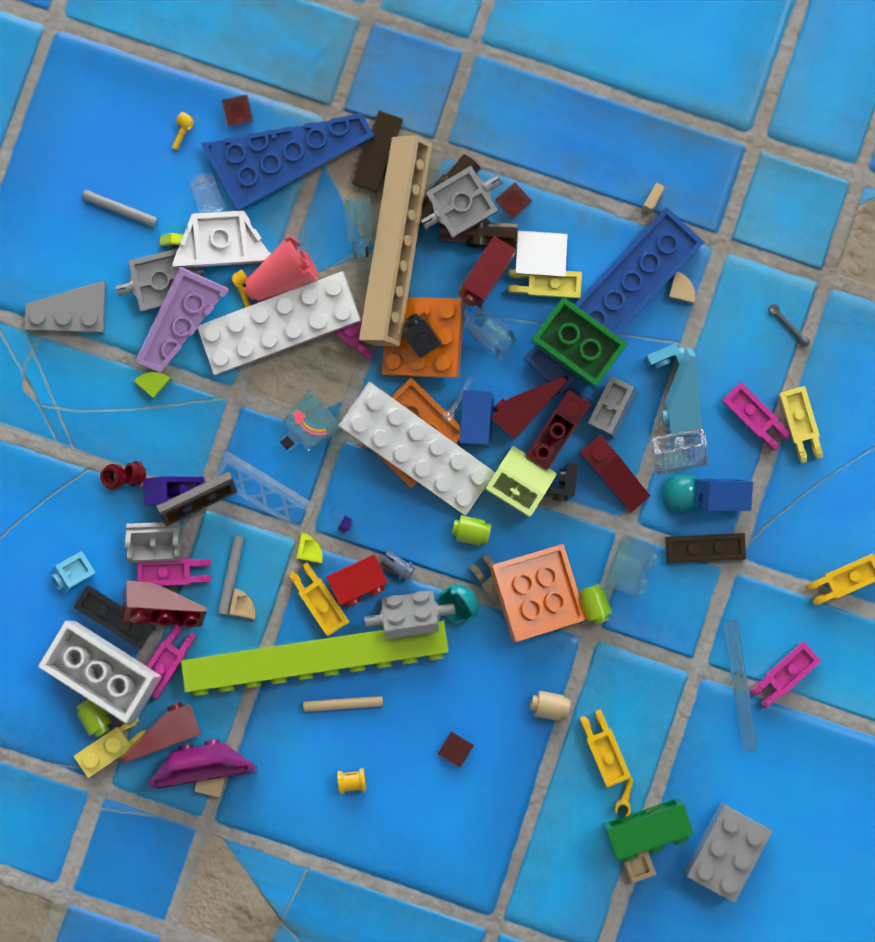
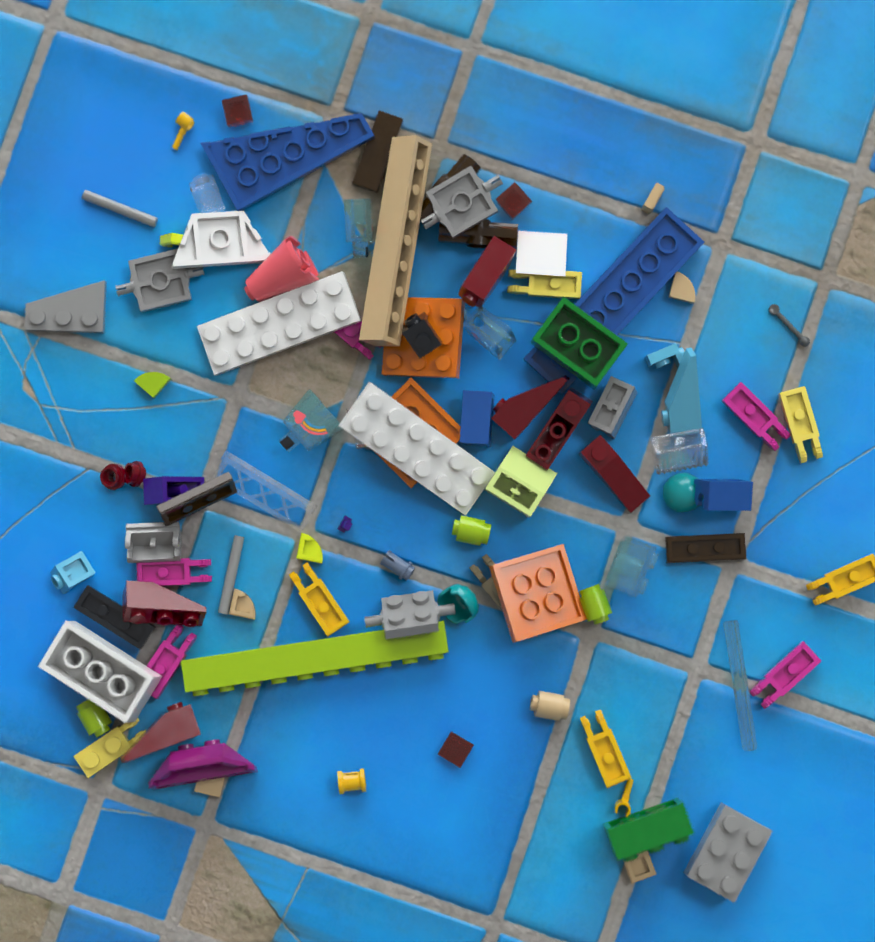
lavender wing [136,267,229,373] -> none
yellow hand [232,270,251,308] -> none
tan bar [303,696,383,712] -> none
red brick [326,554,388,608] -> none
clear hinge [443,376,475,422] -> none
black bracket [547,463,577,501] -> none

